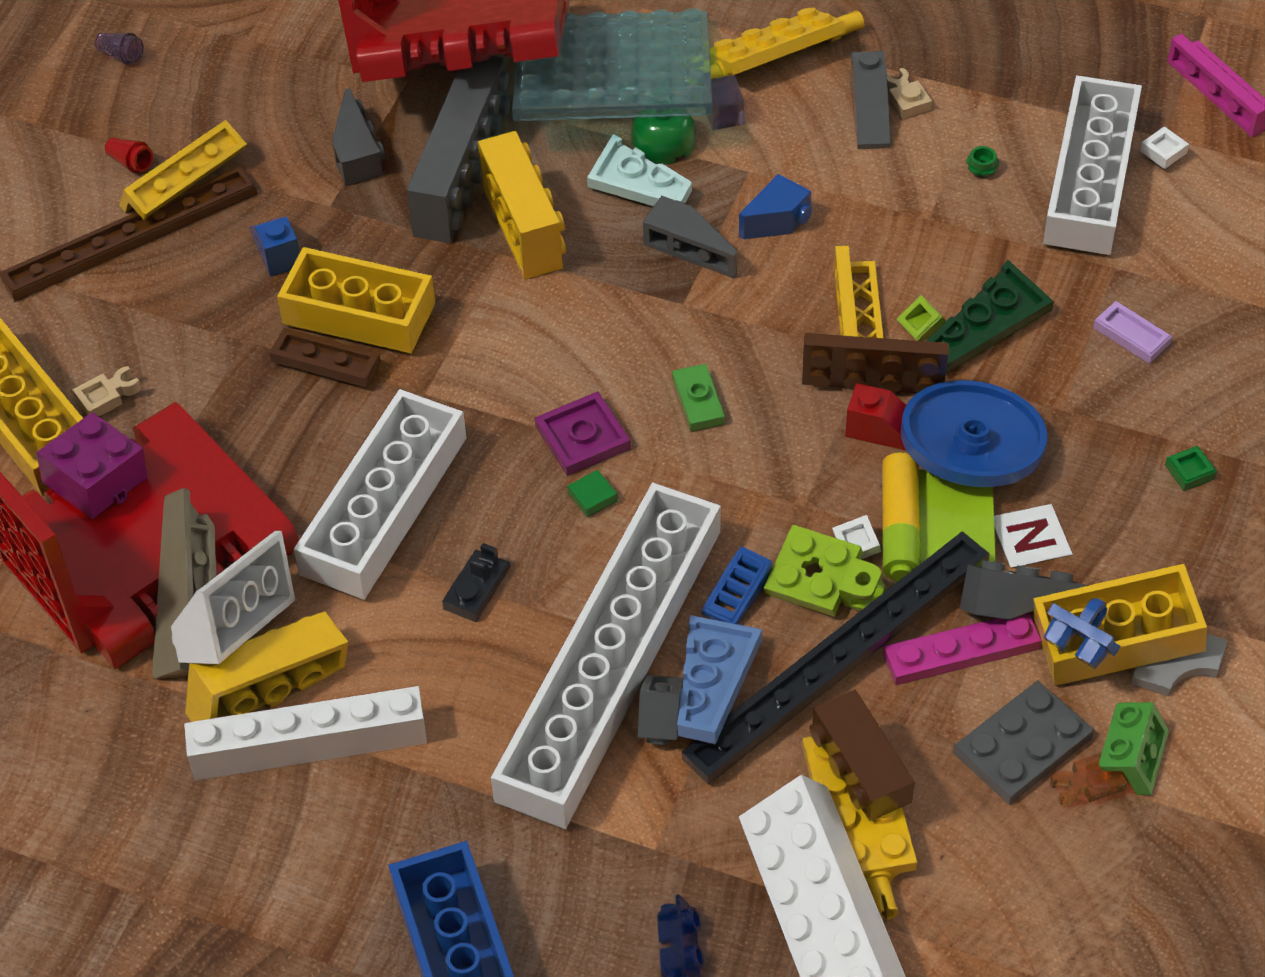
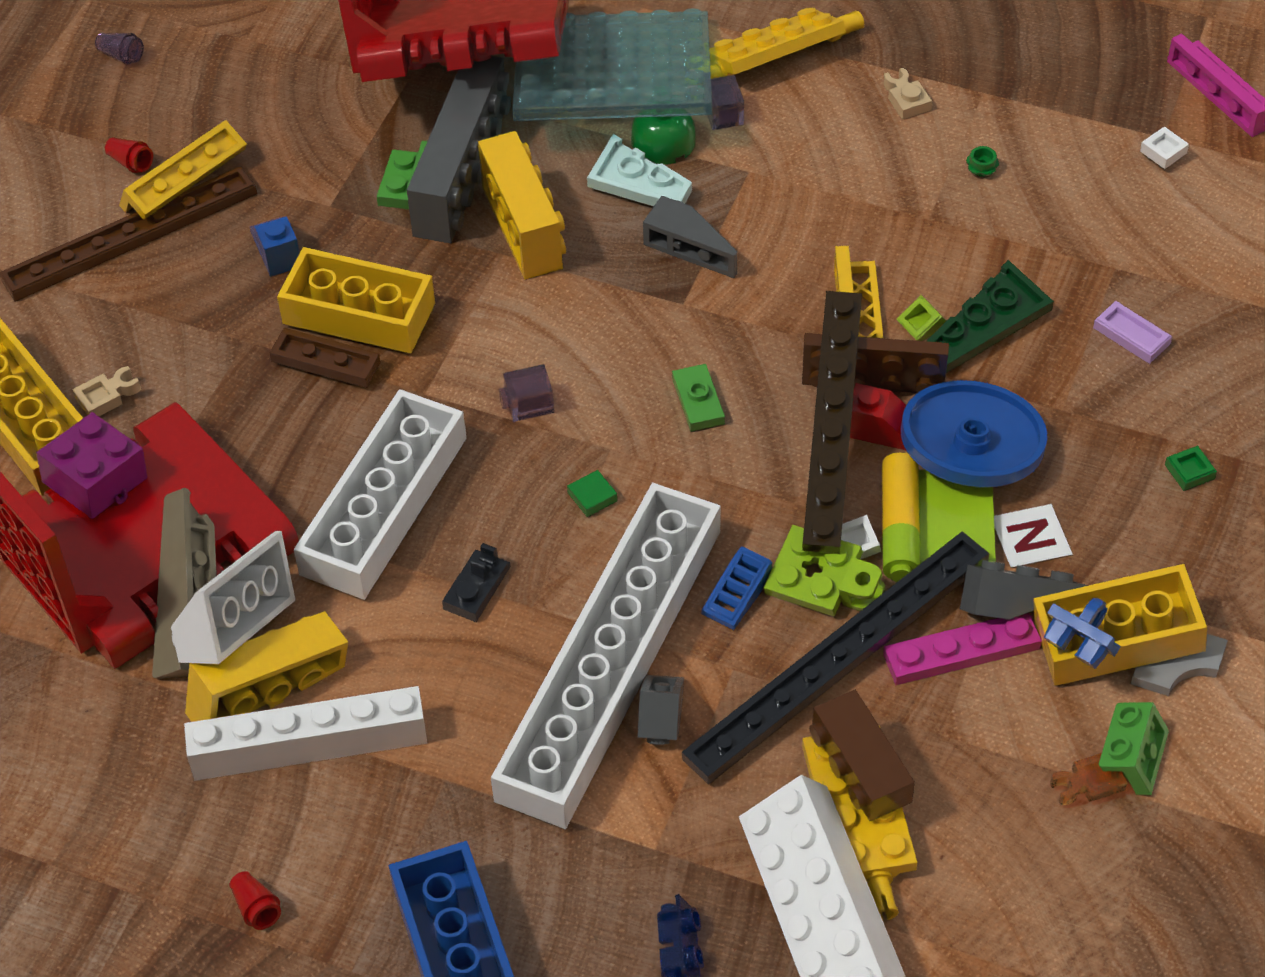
dark grey slope [332,88,386,186] -> none
magenta tile [534,391,631,476] -> none
medium blue wing [677,615,762,744] -> none
blue slope [739,174,812,239] -> none
dark grey slope [850,51,891,149] -> none
dark grey plate [953,680,1094,805] -> none
white brick [1043,75,1142,255] -> none
none -> red cone [229,871,281,930]
none -> bright green bracket [376,141,427,209]
none -> brick [499,364,554,422]
none -> dark brown plate [802,291,862,554]

